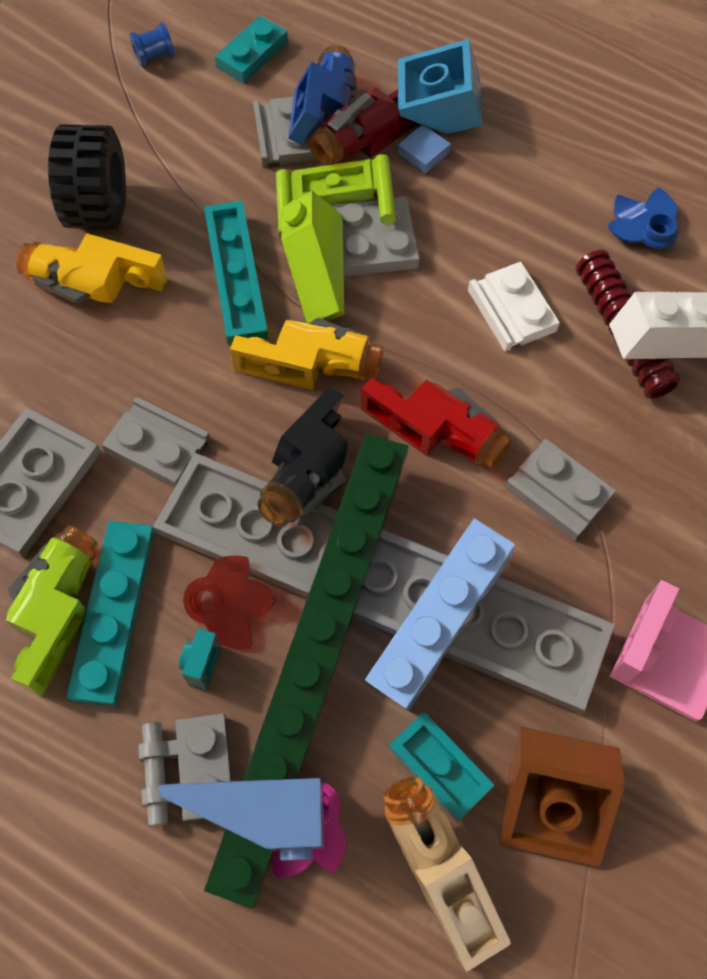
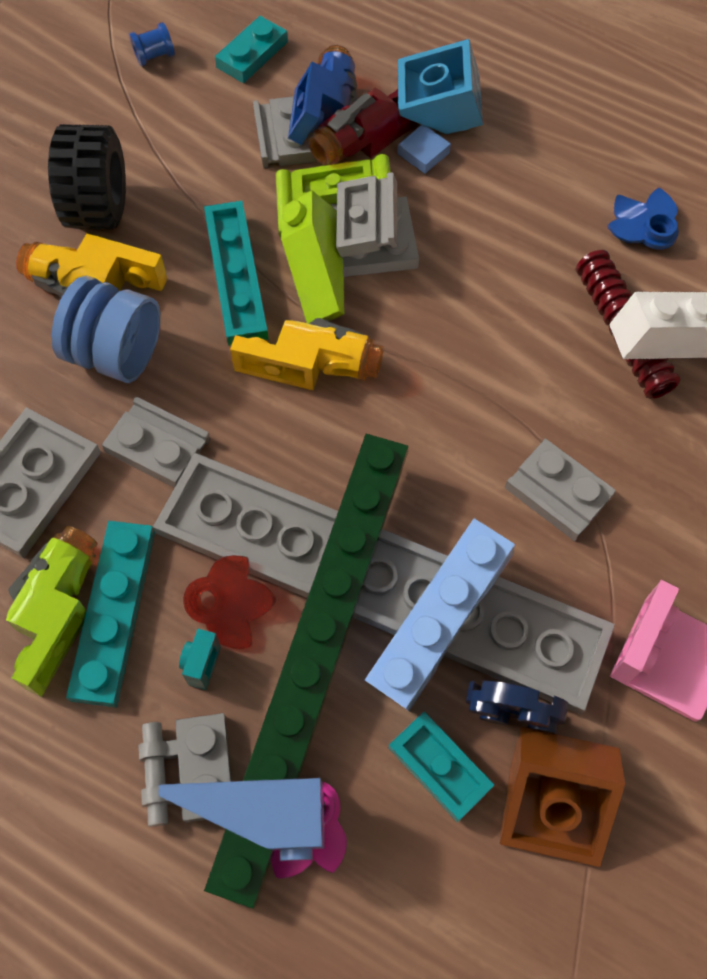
black plate [257,386,348,527] -> none
red plate [361,377,512,469] -> none
tan plate [384,777,511,972] -> none
white plate [468,261,560,352] -> none
none -> medium blue wheel [51,275,161,383]
none -> light grey plate [336,172,398,257]
none -> dark blue plate [466,681,568,734]

